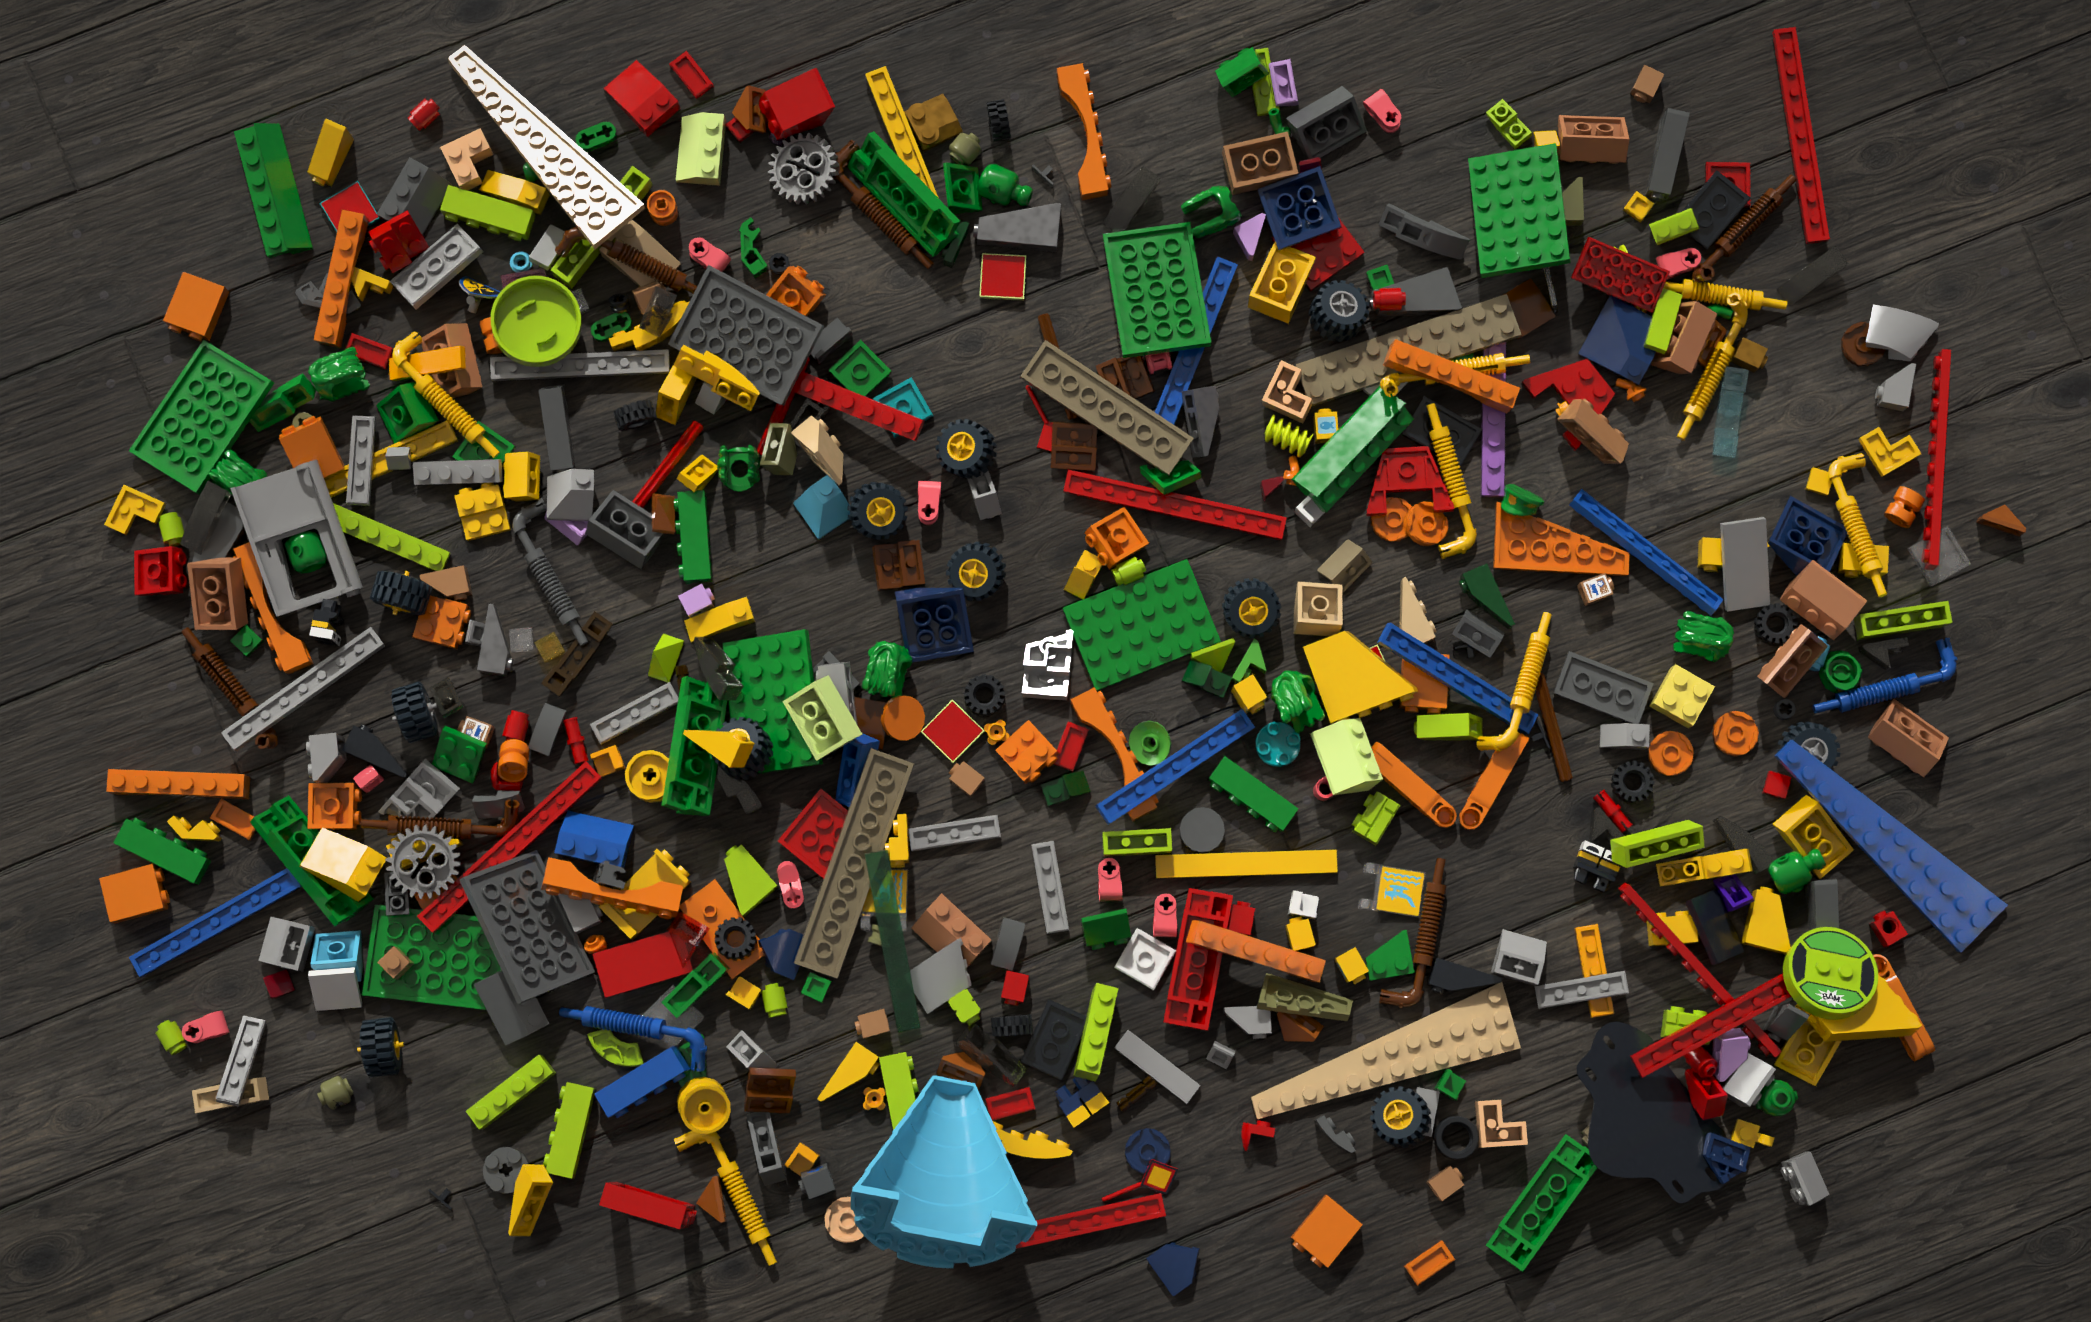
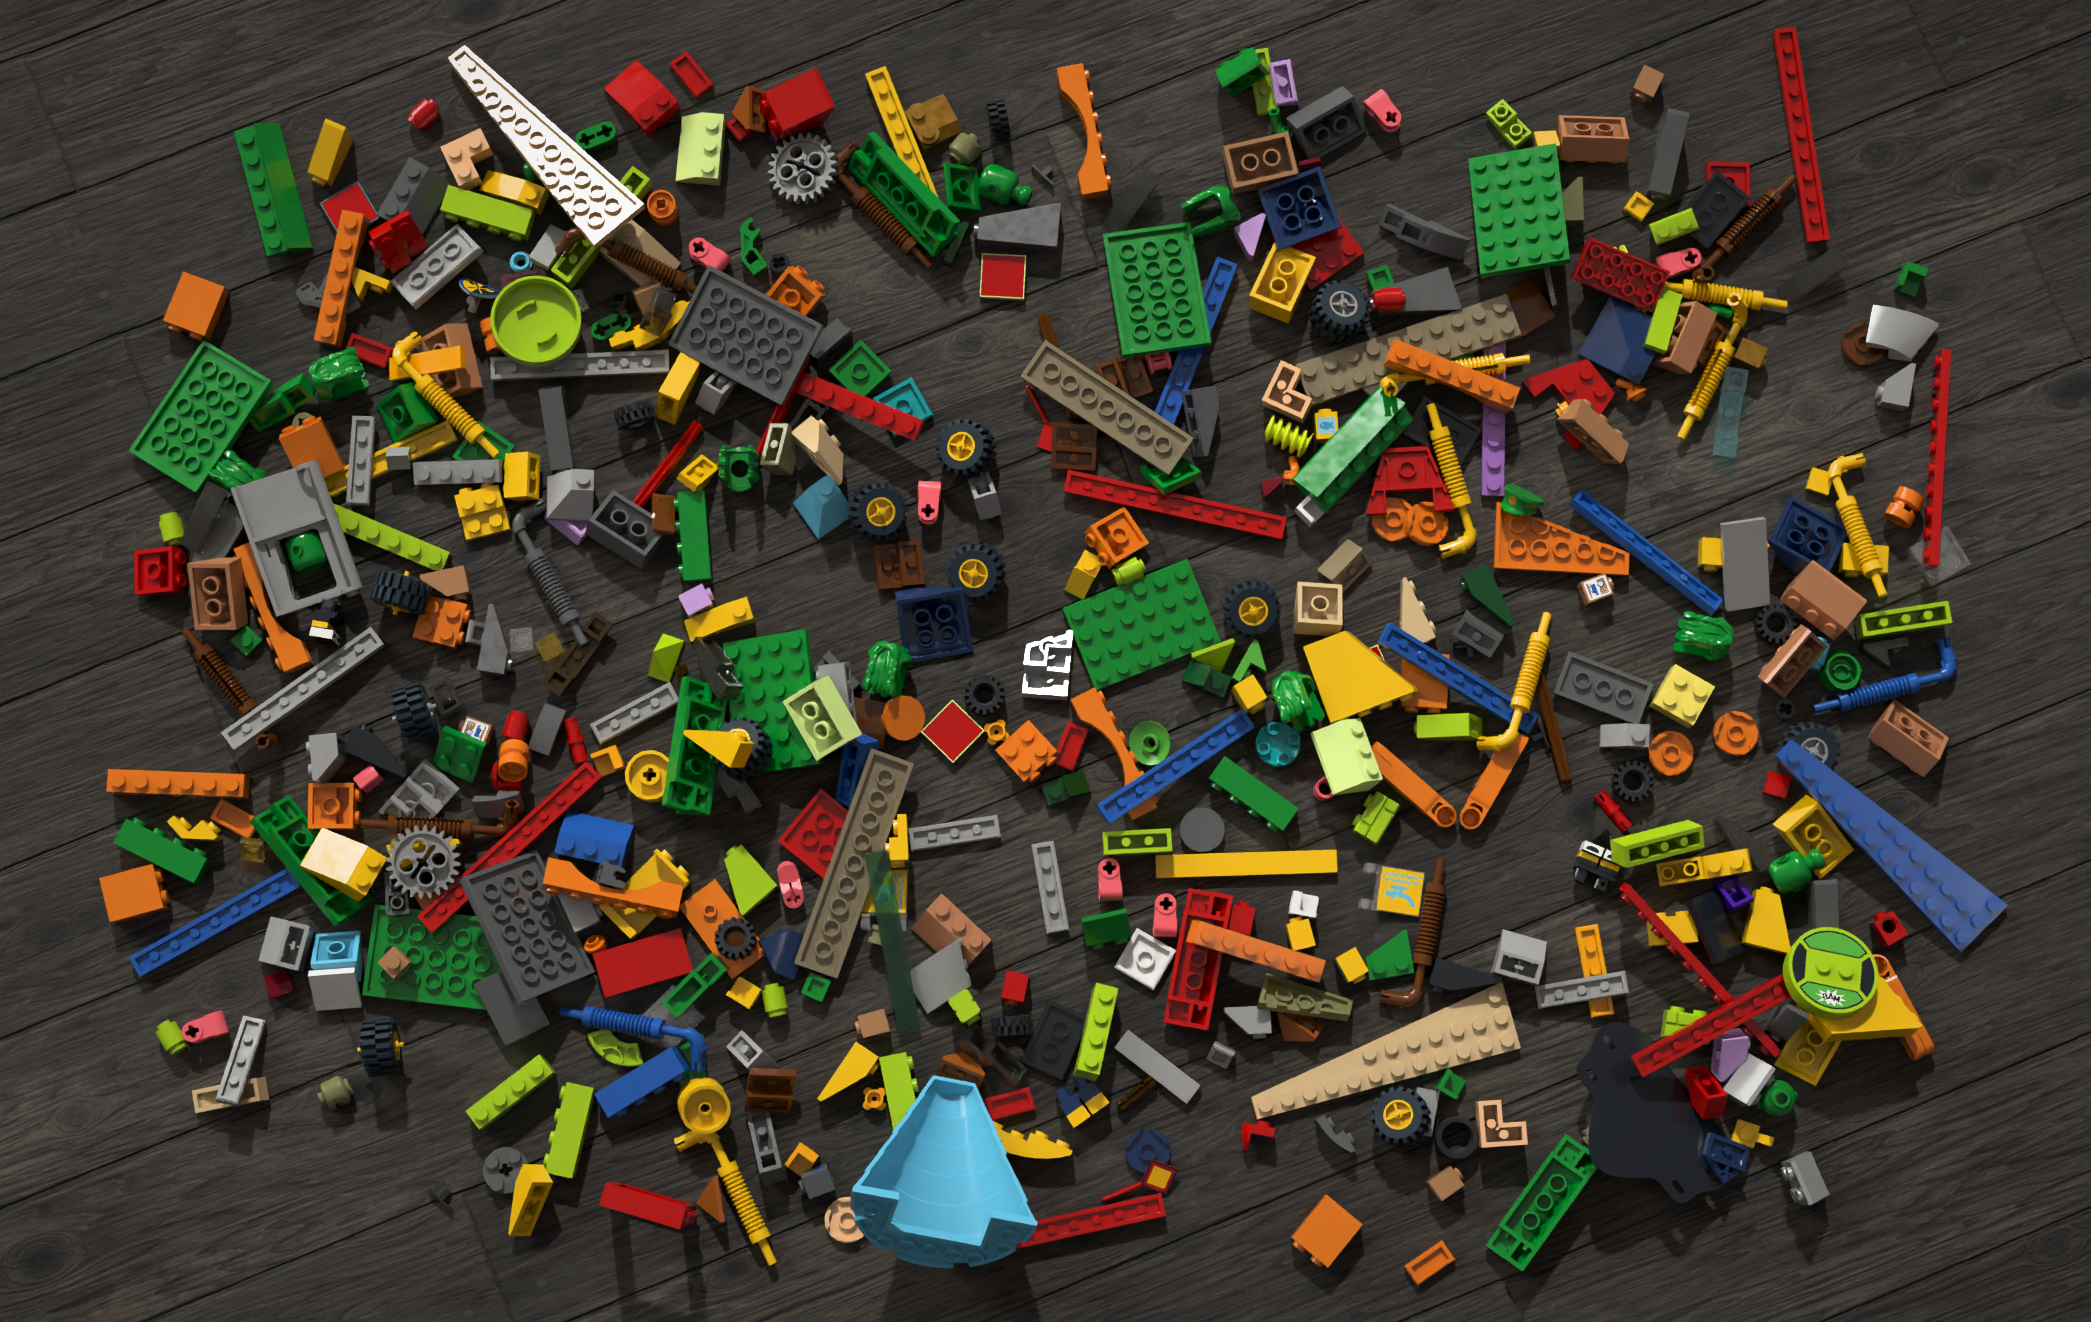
yellow plate [104,485,166,535] -> none
clear red slope [667,912,710,968] -> none
yellow slope [673,345,760,411] -> none
medium nougat brick [949,761,985,797] -> none
dark grey slope [990,917,1025,970] -> none
dark blue slope [1146,1243,1200,1296] -> none
red brick [1684,1046,1718,1078] -> none
yellow plate [1858,427,1921,477] -> none
dark orange slope [1976,505,2026,536] -> none
none -> clear yellow plate [239,837,265,863]
none -> green panel [1894,261,1928,297]

